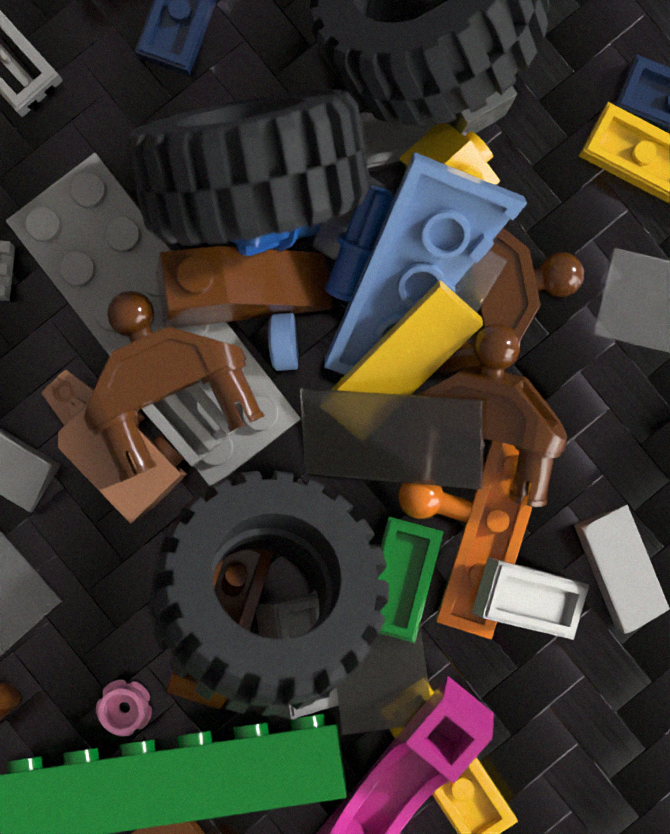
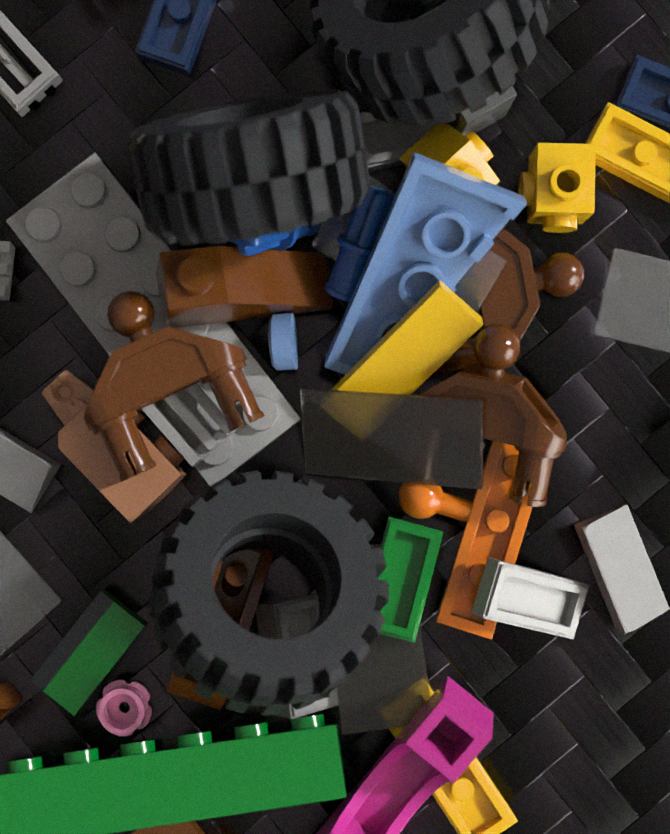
none -> green tile [30,589,148,716]
none -> yellow brick [518,143,596,233]

